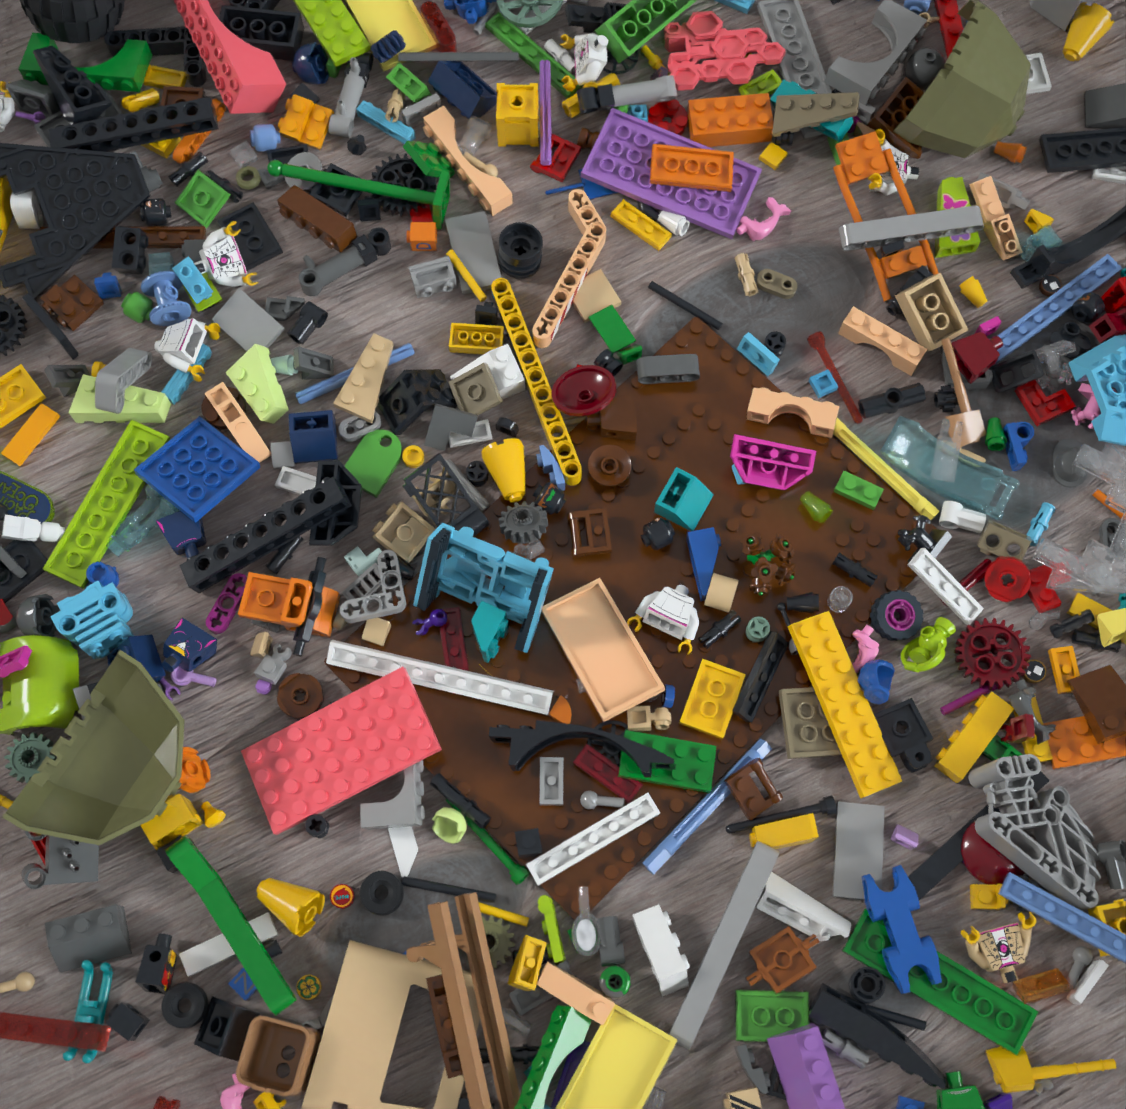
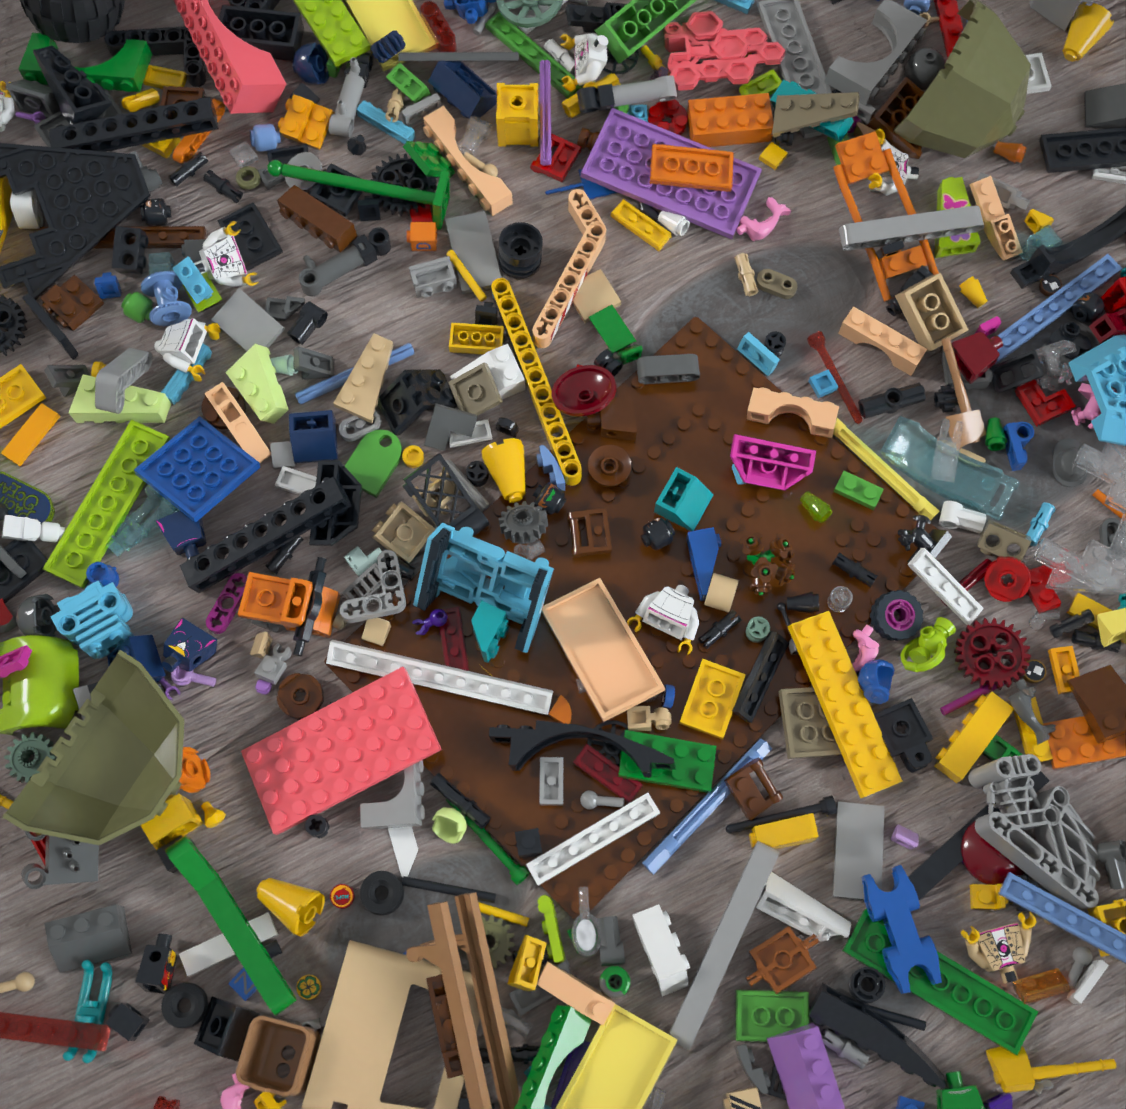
bright green tile [175,170,231,228] -> none
black bar [648,281,723,330] -> none
dark red plate [1000,714,1035,743] -> none

